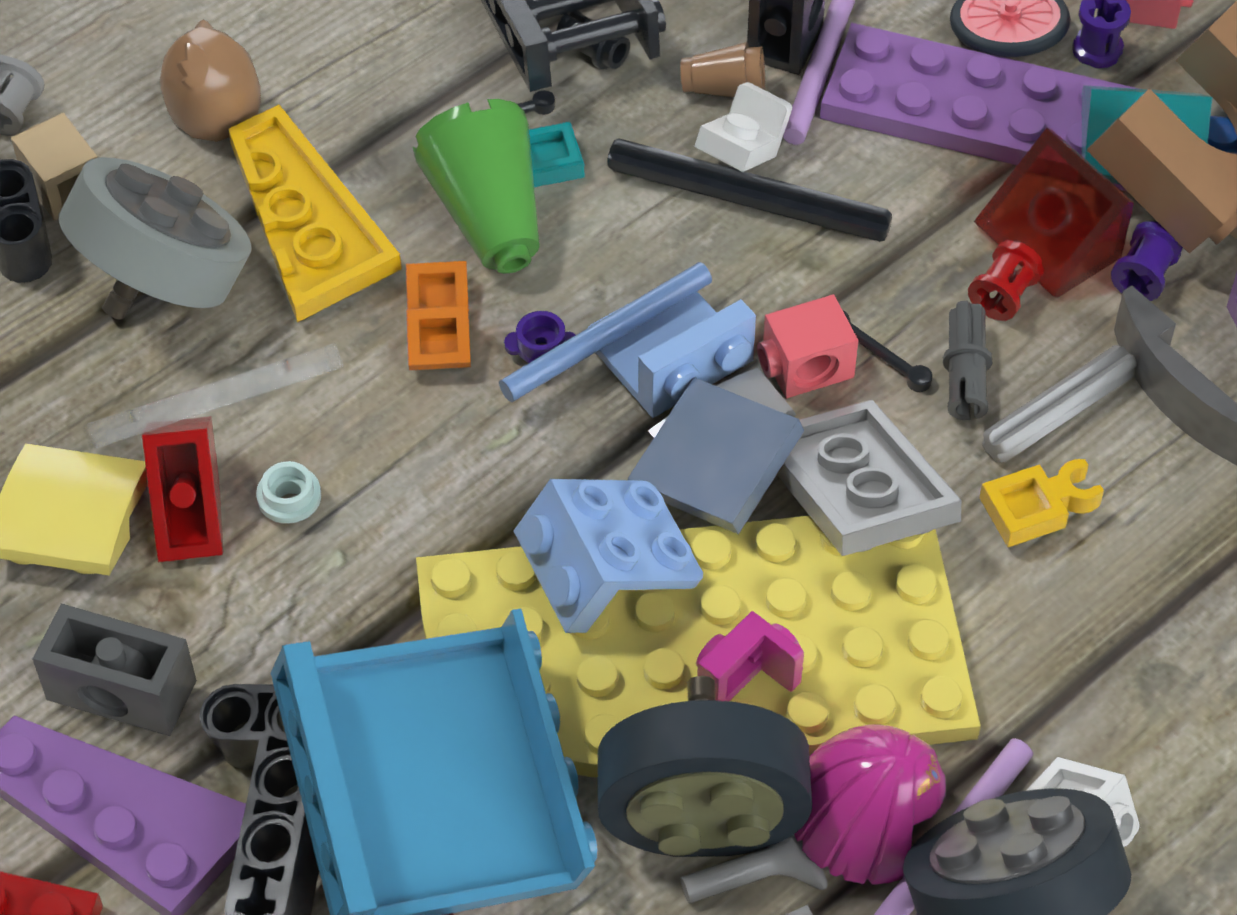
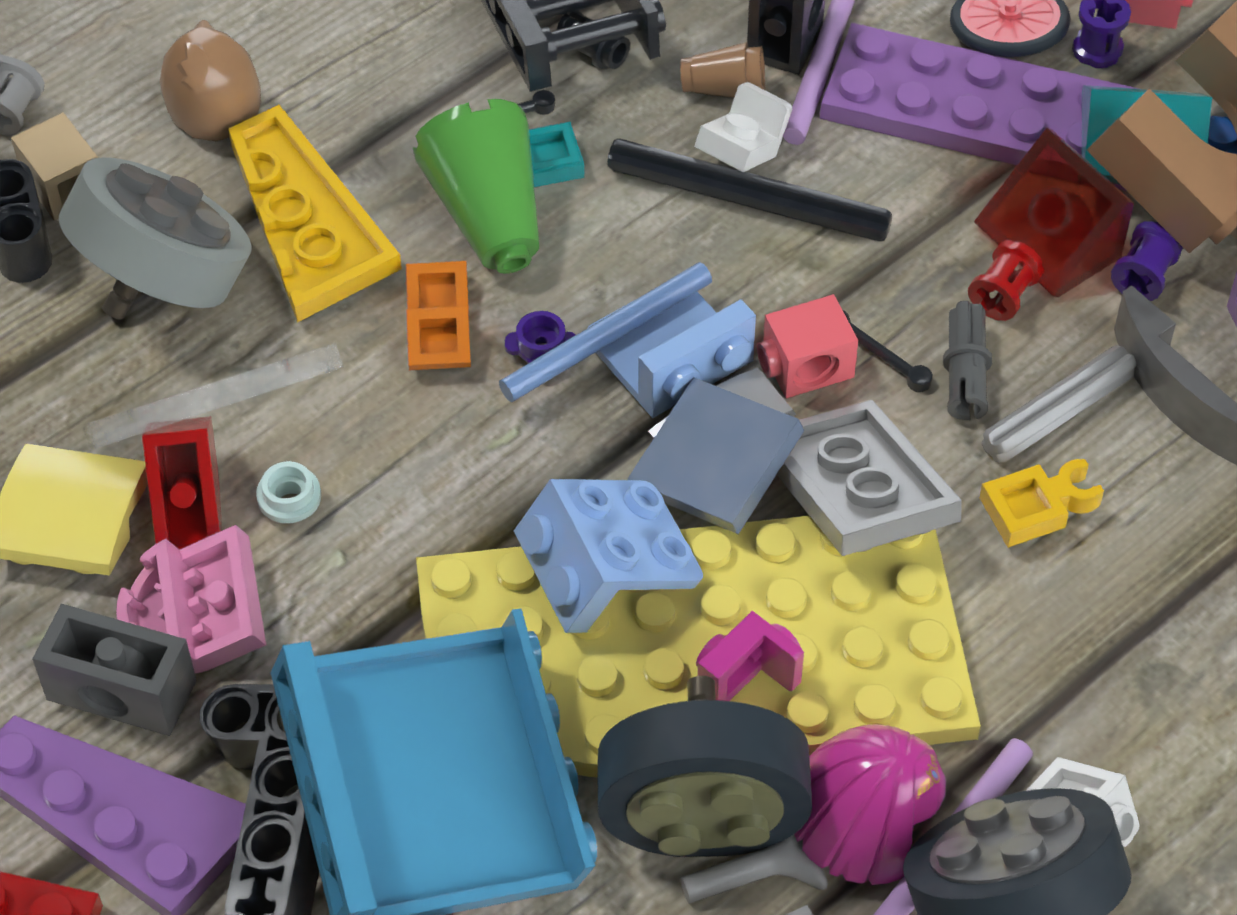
none -> bright pink slope [116,525,266,673]

